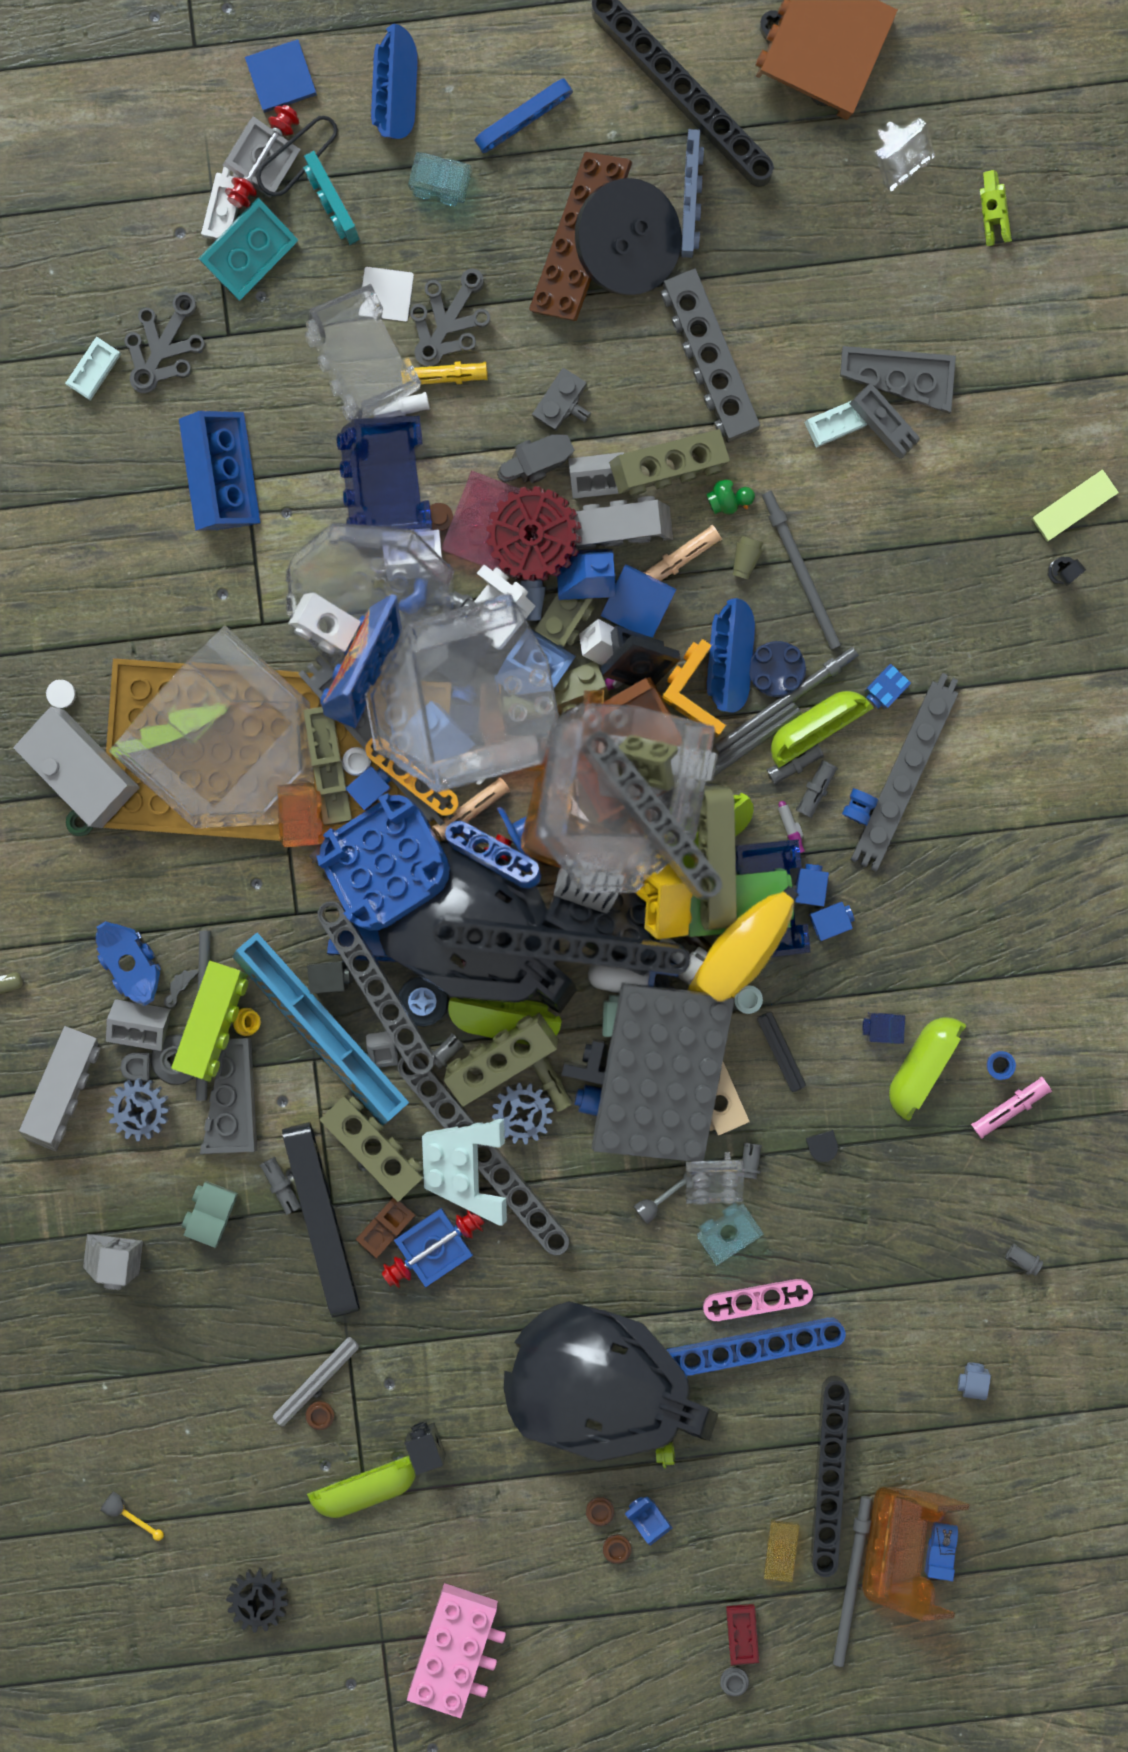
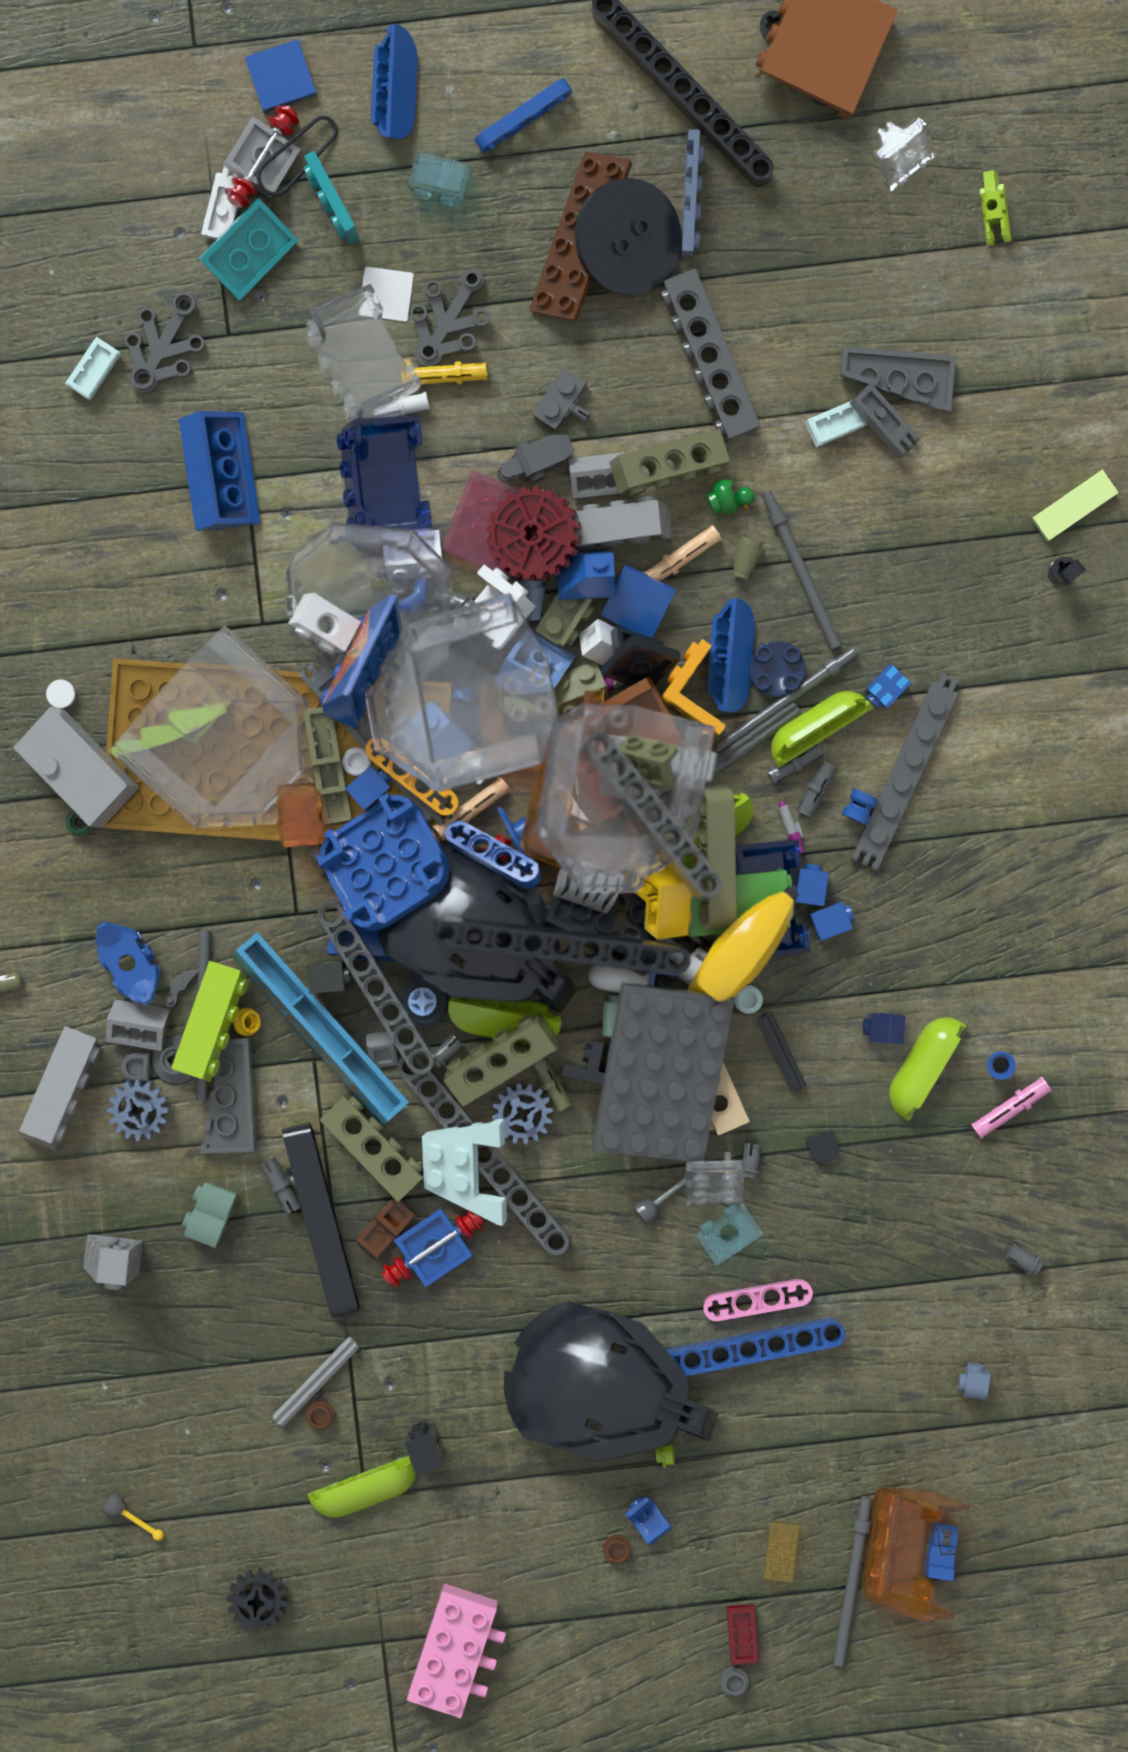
reddish brown plate [425,503,453,531] -> none
blue brick [574,1084,602,1116] -> none
reddish brown plate [586,1497,614,1526] -> none
black beam [810,1376,850,1577] -> none

